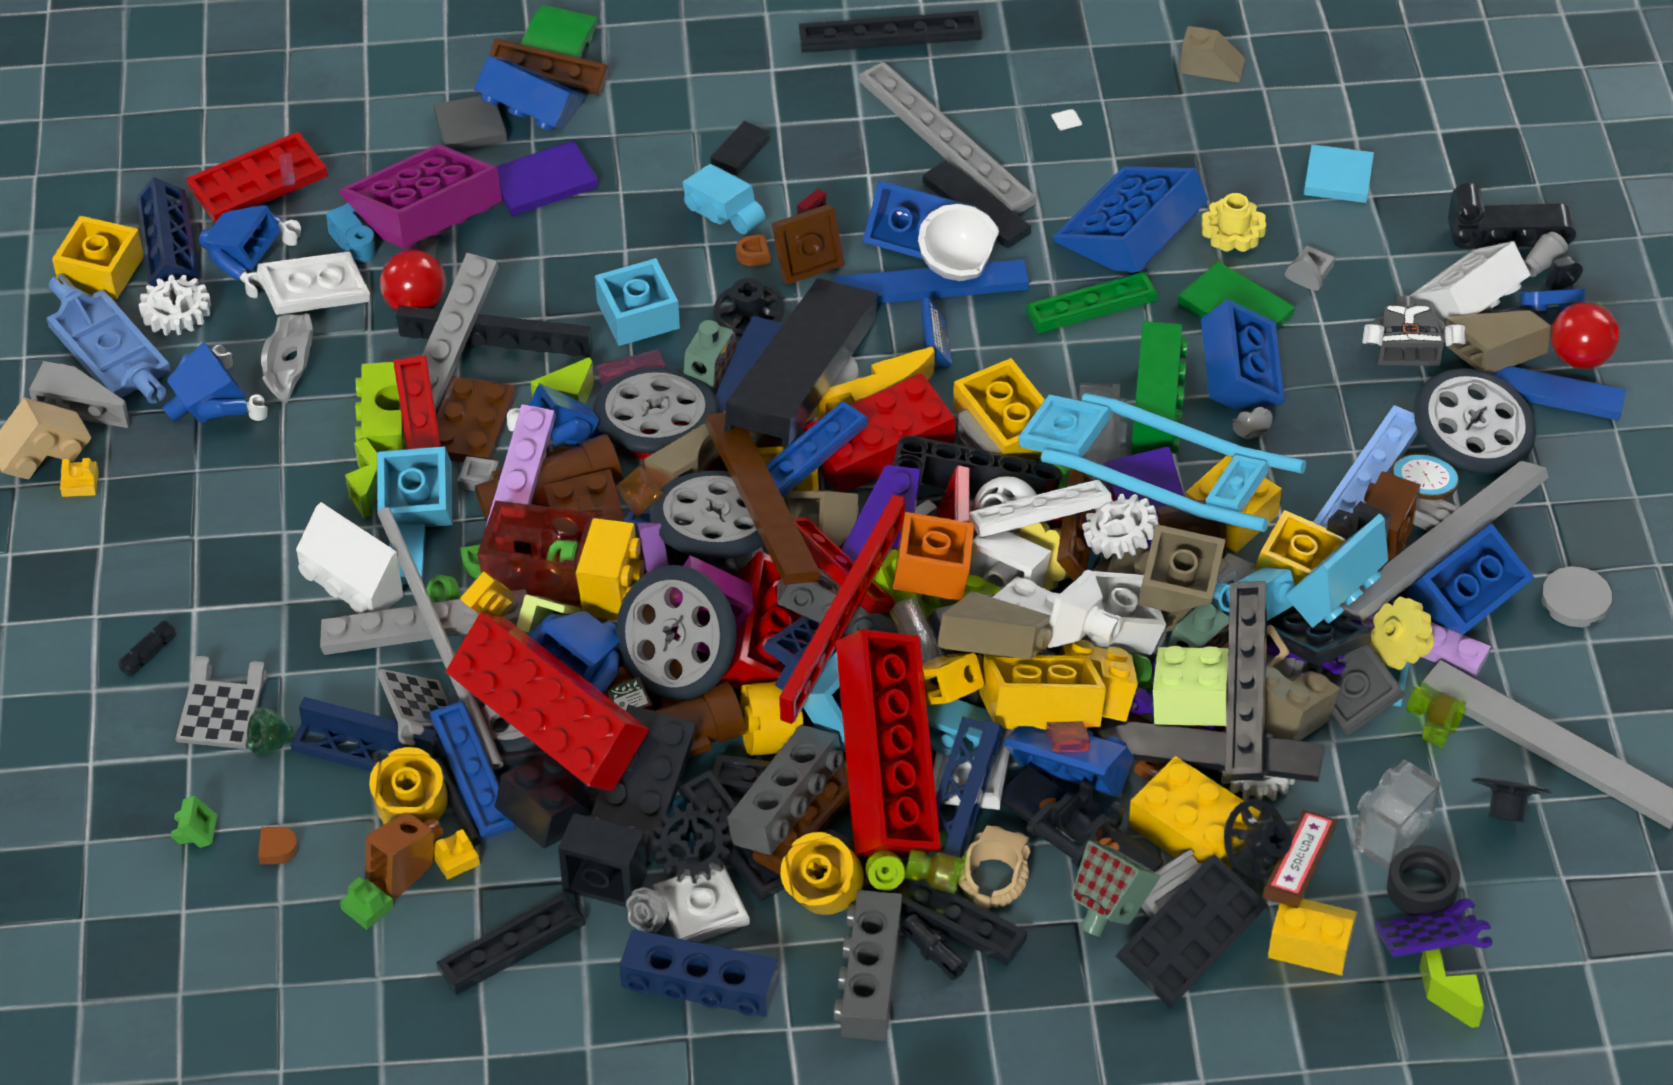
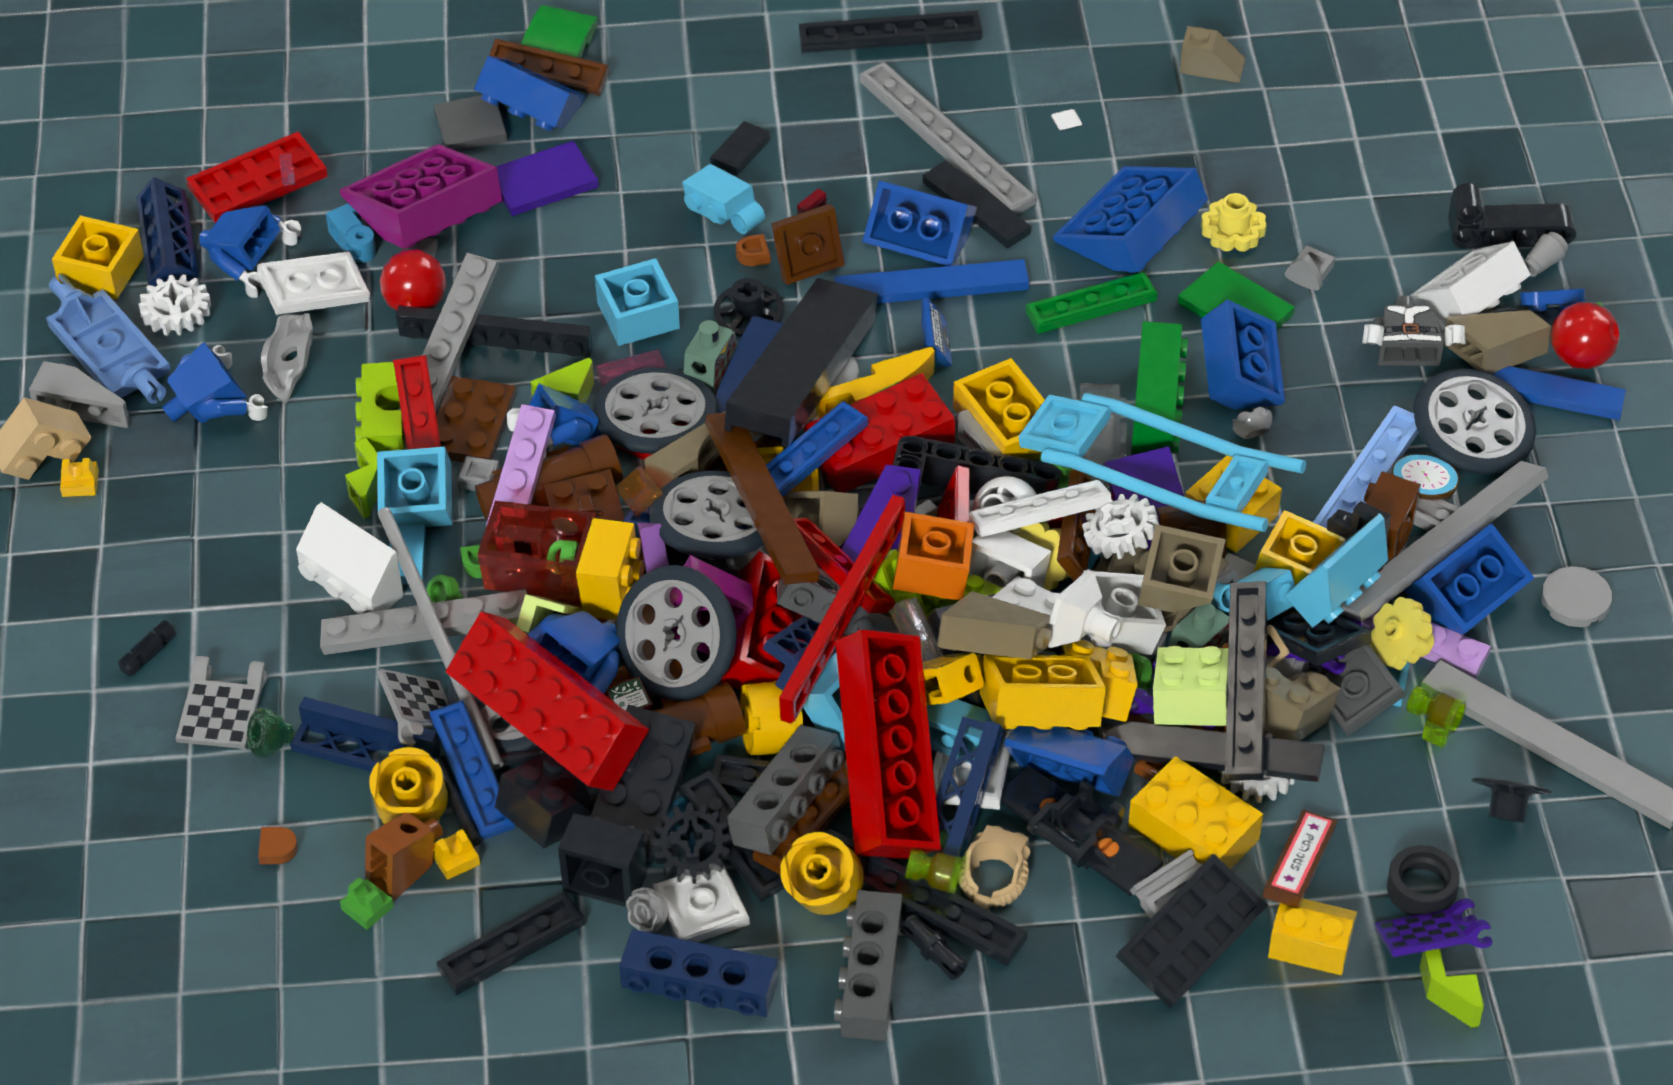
bright green tile [171,795,217,848] -> none
yellow plate [460,571,516,617] -> none
lime tile [866,850,905,891] -> none
white cylinder [918,204,999,281] -> none
clear pink tile [1046,721,1091,752] -> none
sand green torso [1072,840,1160,937] -> none
black wheel [1224,799,1292,880] -> none
medium azure tile [1304,144,1374,203] -> none
clear brick [1353,759,1440,870] -> none
black tile [1546,256,1583,290] -> none

